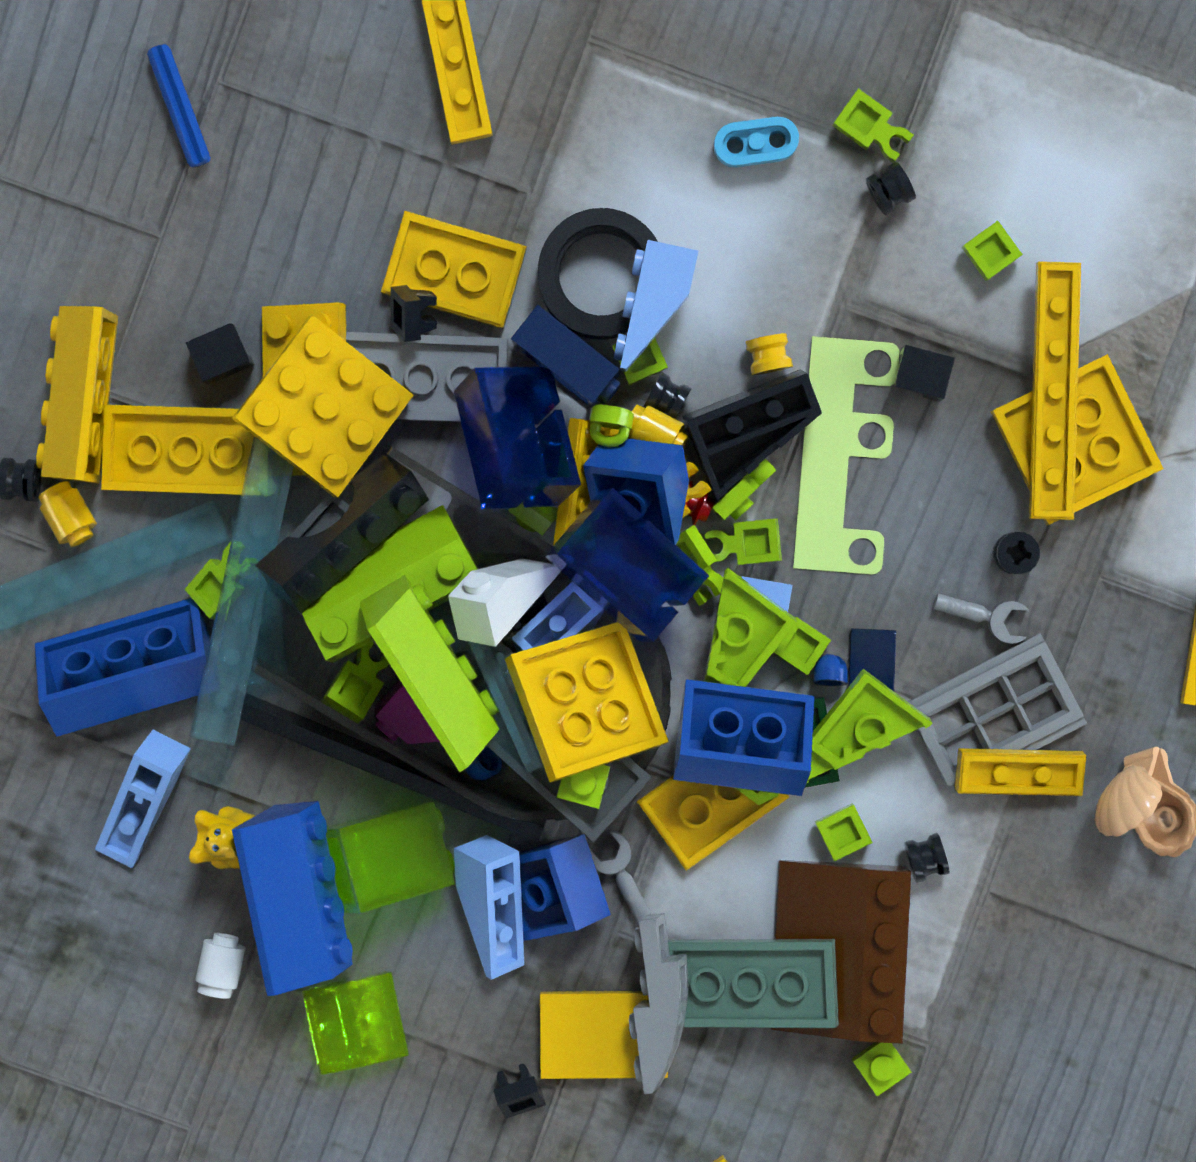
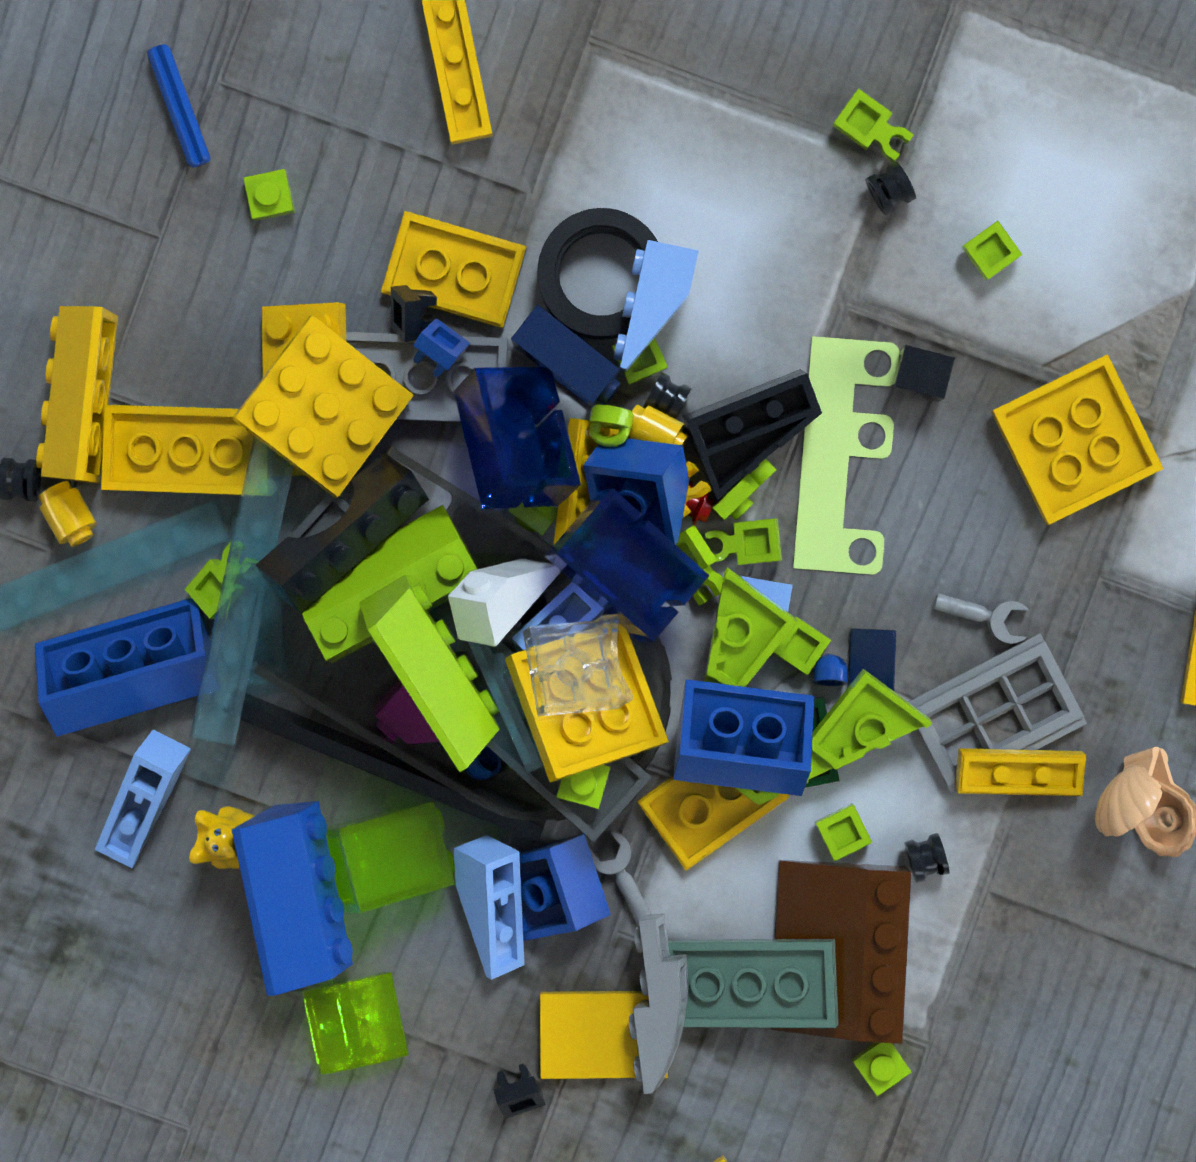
black panel [185,323,255,385] -> none
white brick [195,933,246,999] -> none
lime plate [323,642,389,721] -> none
medium azure plate [714,117,799,168] -> none
yellow wheel [745,333,793,375] -> none
black wheel [993,532,1040,574] -> none
yellow tile [1029,261,1081,520] -> none
none -> lime plate [243,169,295,221]
none -> blue tile [413,318,471,377]
none -> clear piece [523,614,633,717]

